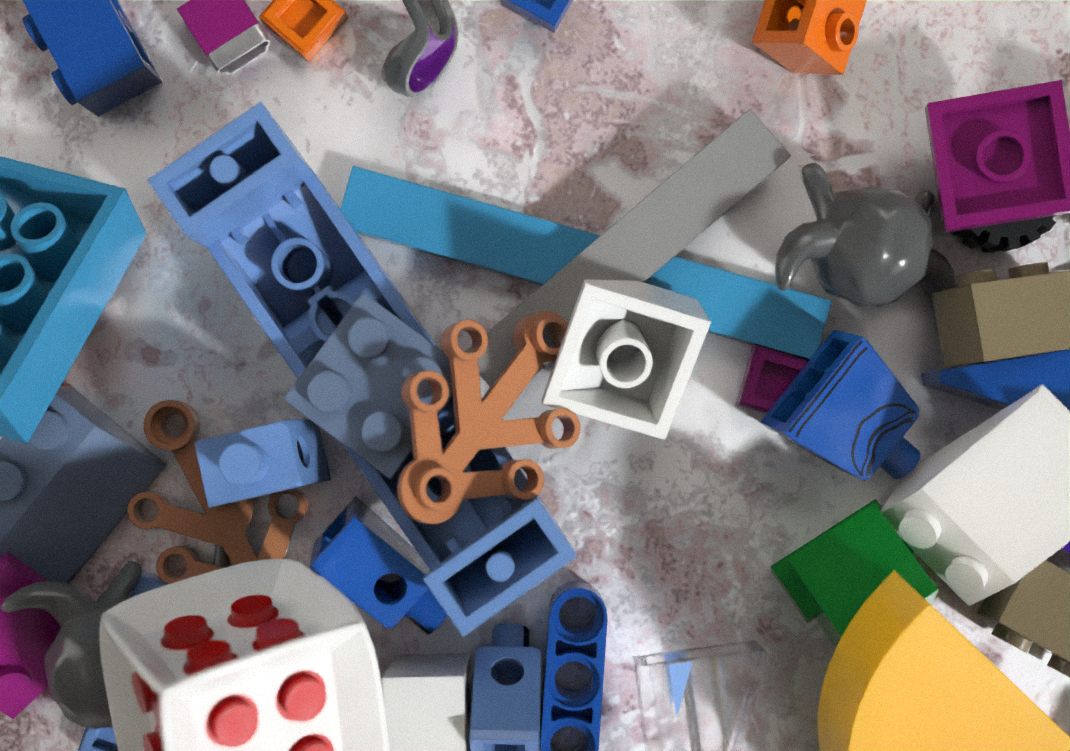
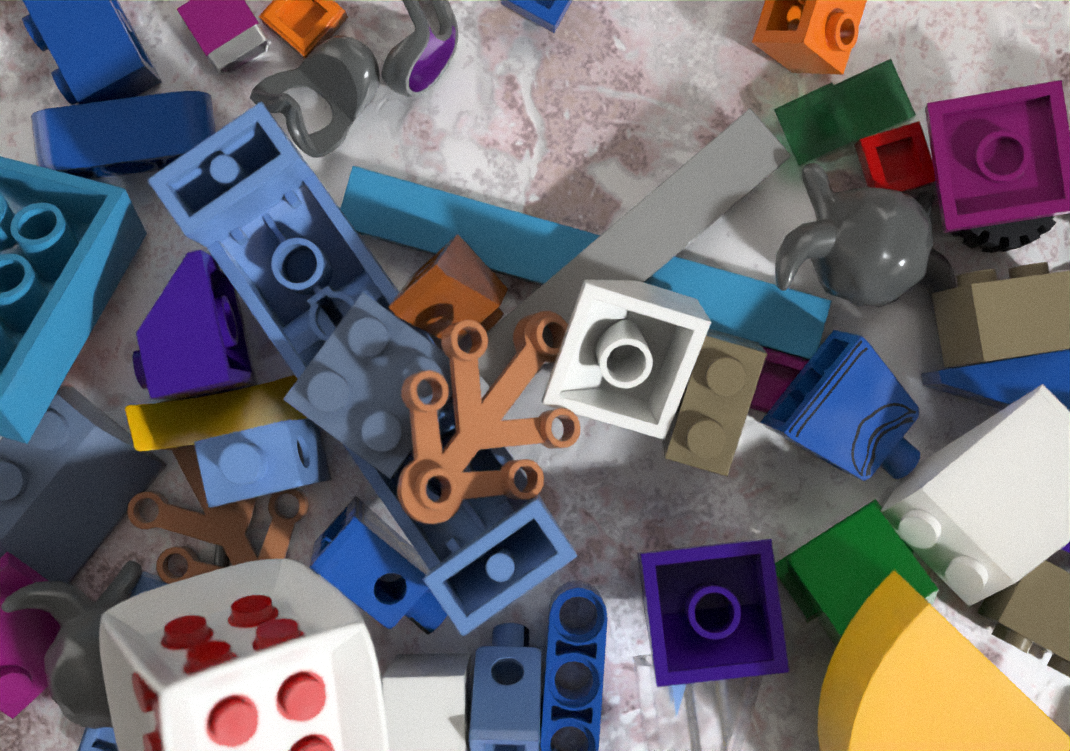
none -> blue beam [31,91,216,179]
none -> yellow sticker [125,375,307,451]
none -> dark purple slope [133,250,257,401]
none -> dark grey piece [250,36,380,158]
none -> dark orange slope [388,234,508,343]
none -> dark purple slope [637,539,789,687]
none -> dark tan brick [662,328,767,477]
none -> clear green slope [774,59,916,167]
none -> red plate [854,121,936,193]

